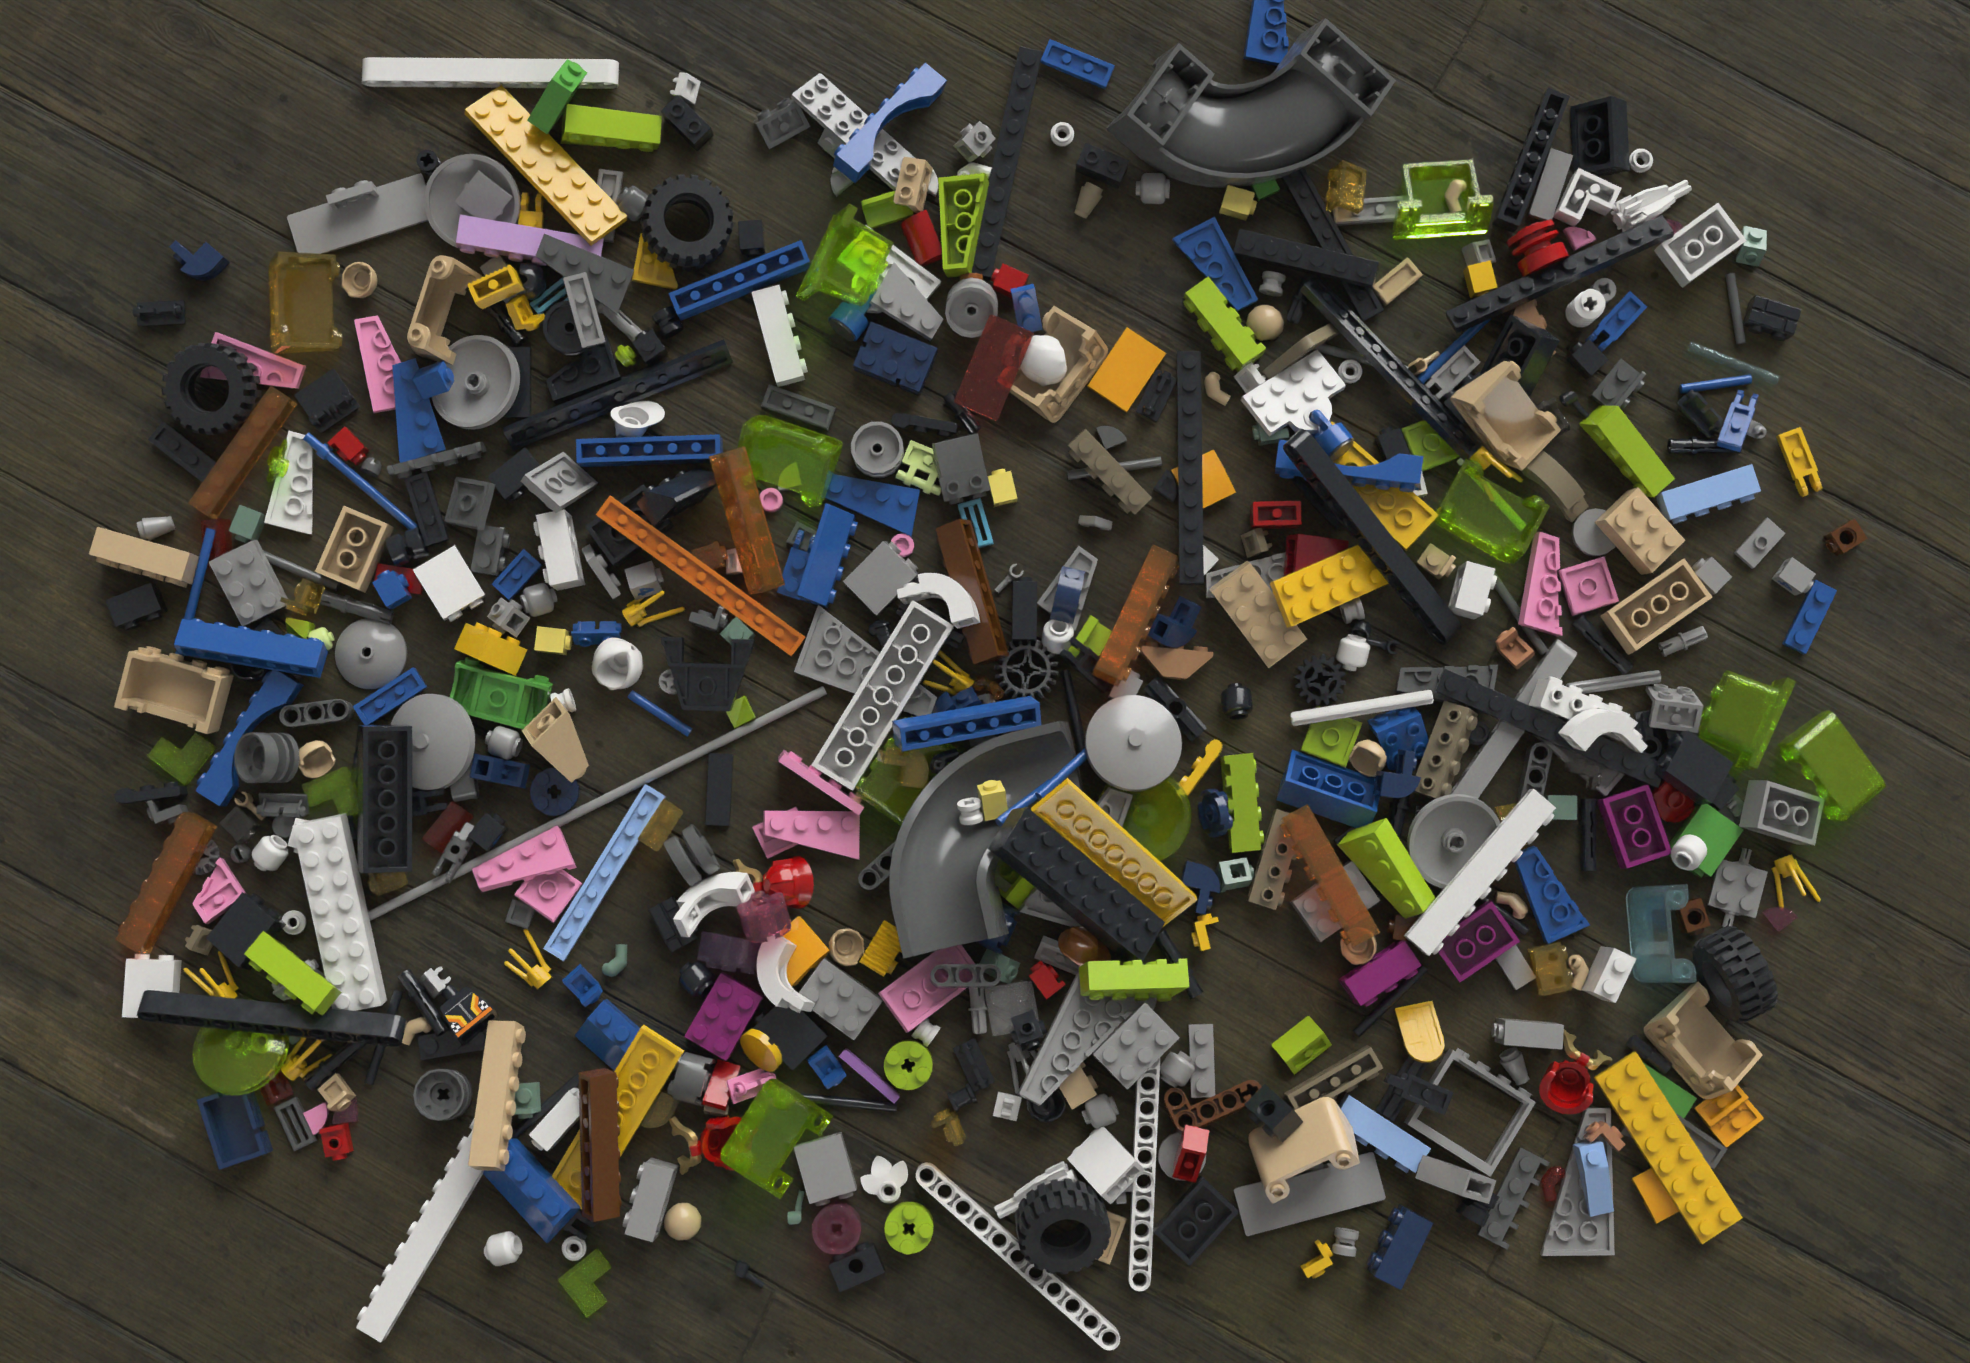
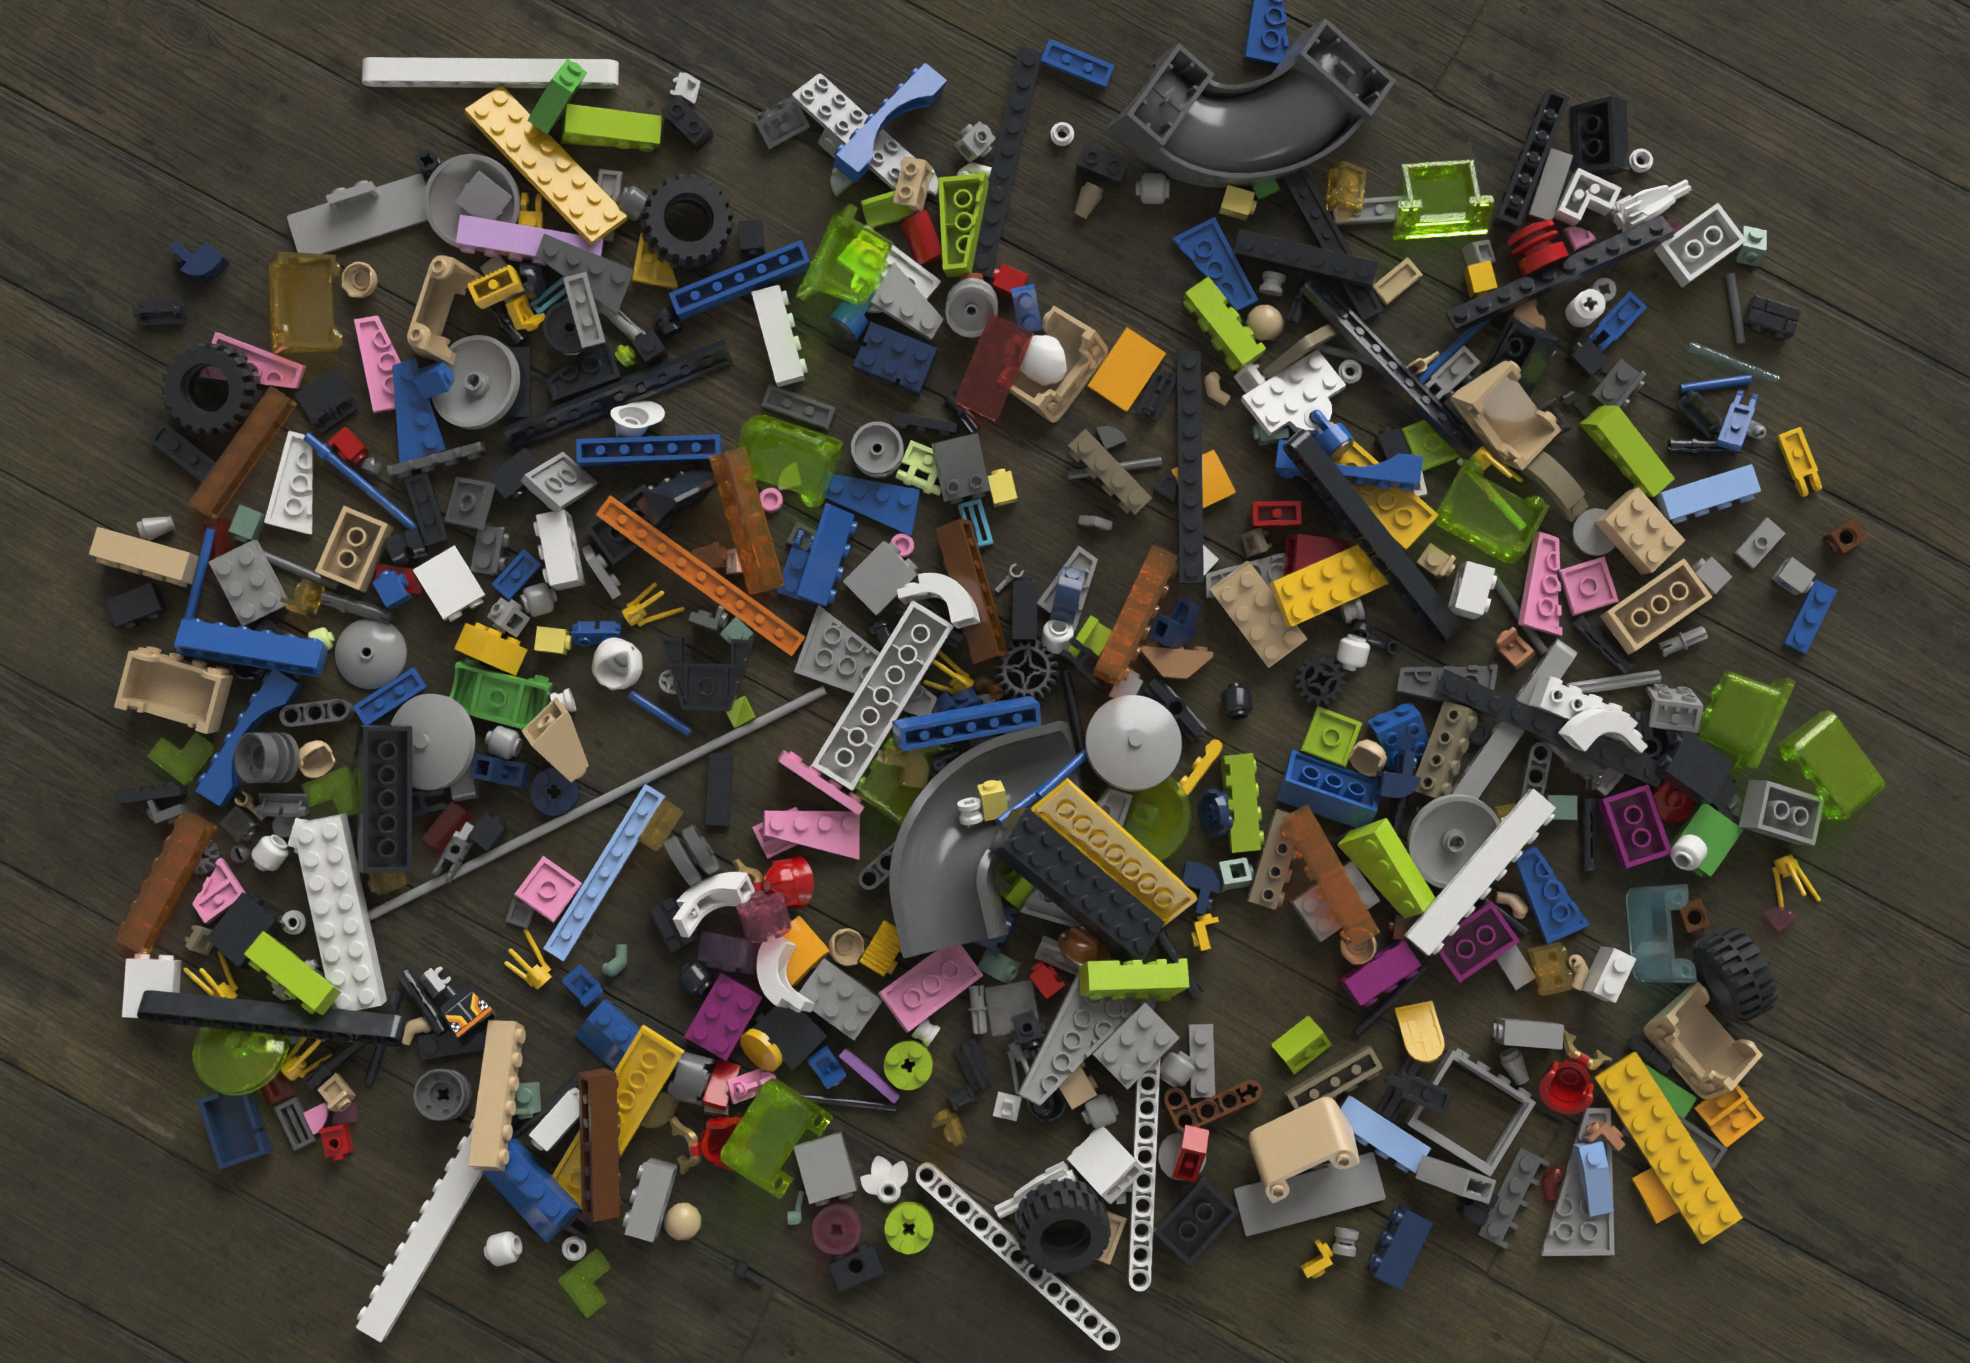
clear neon green plate [267,439,289,483] -> none
lime slope [285,618,315,639] -> none
bright pink wing [472,825,576,892] -> none
light grey brick [624,561,664,600] -> none
dark grey beam [930,964,1001,988] -> none
black brick [1244,1084,1303,1142] -> none
white axle [1290,690,1433,726] -> none
tan arm [1444,179,1466,215] -> none
light grey plate [1707,848,1768,927] -> none

